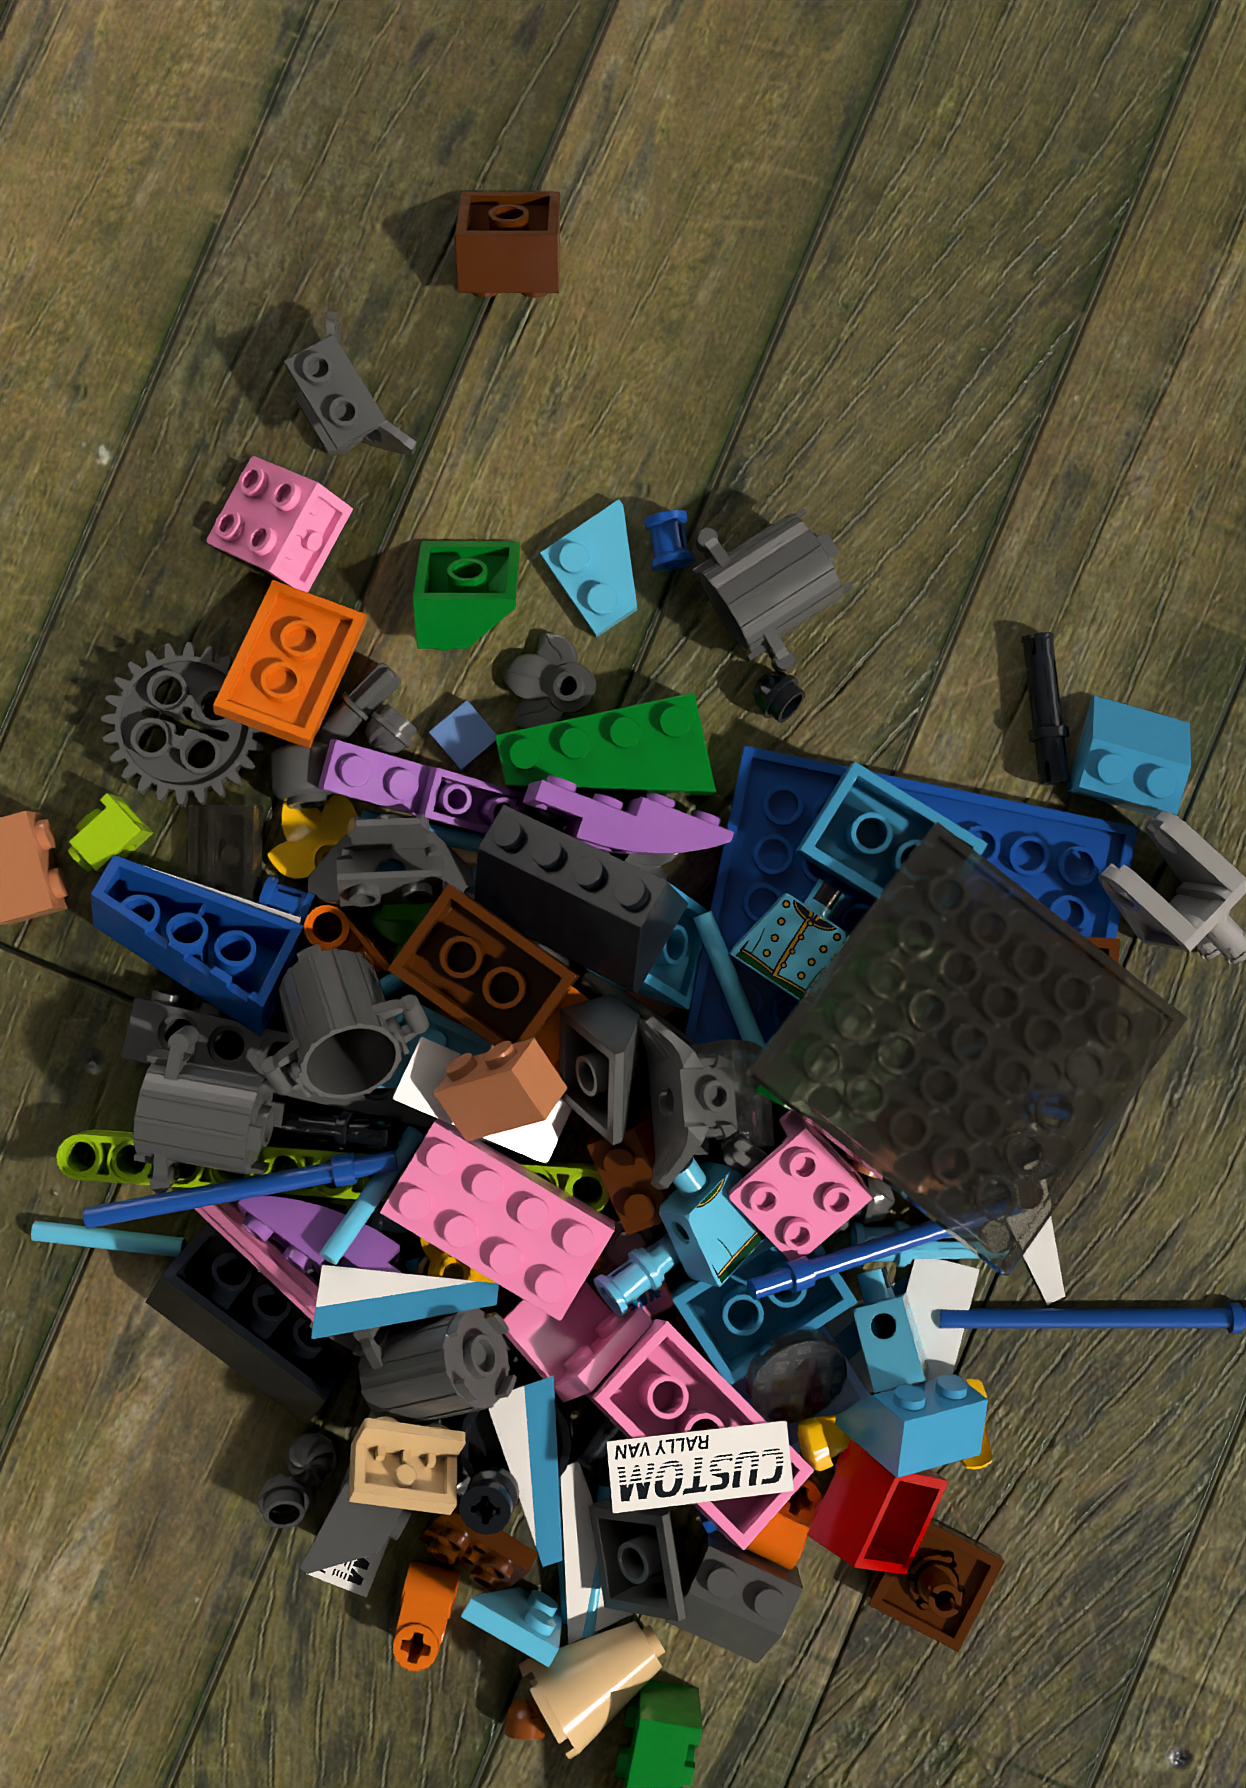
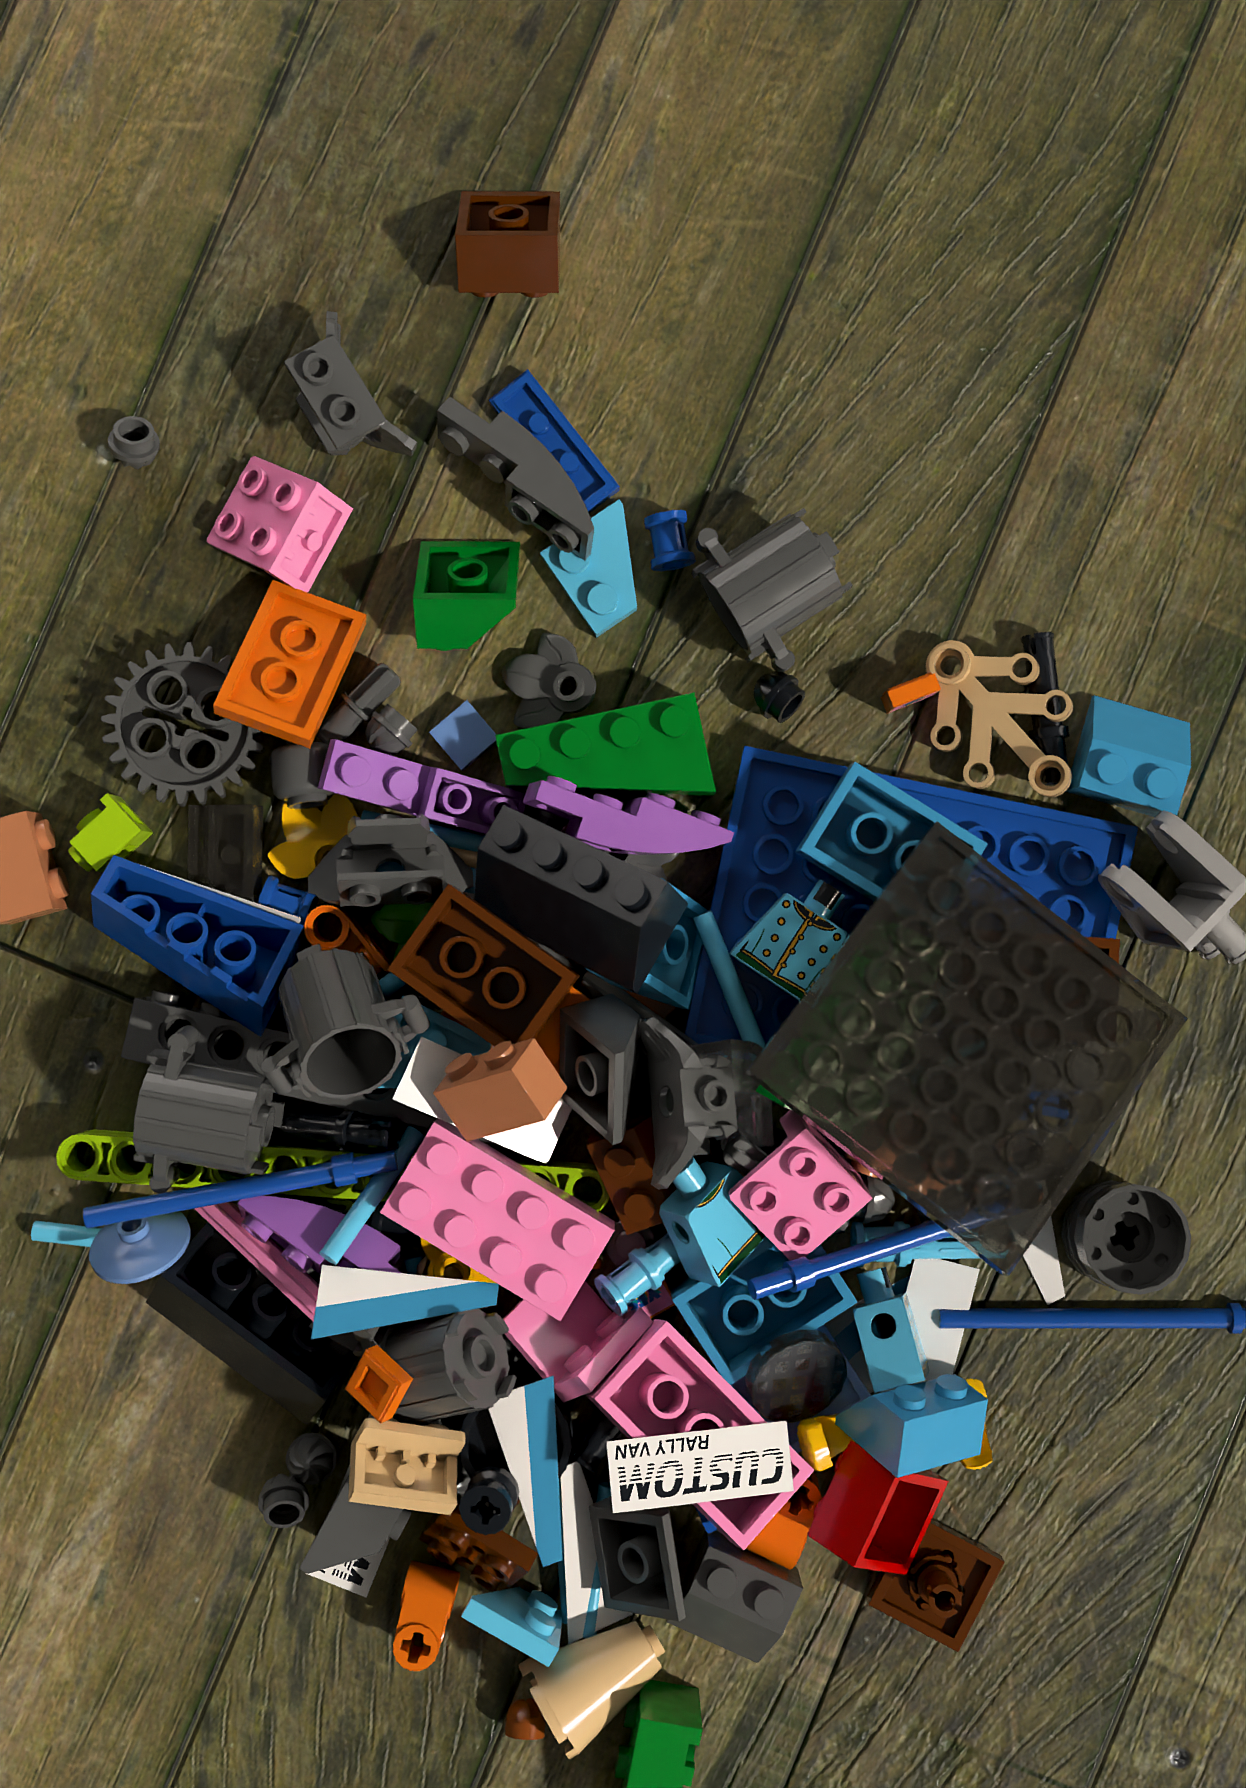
none -> medium blue dish [89,1211,191,1284]
none -> dark grey plate [108,416,160,470]
none -> orange tile [345,1345,413,1424]
none -> dark grey slope [437,397,594,561]
none -> blue tile [489,369,620,514]
none -> orange tile [881,672,941,714]
none -> tan plant [926,640,1073,797]
none -> dark grey wheel [1061,1180,1191,1295]

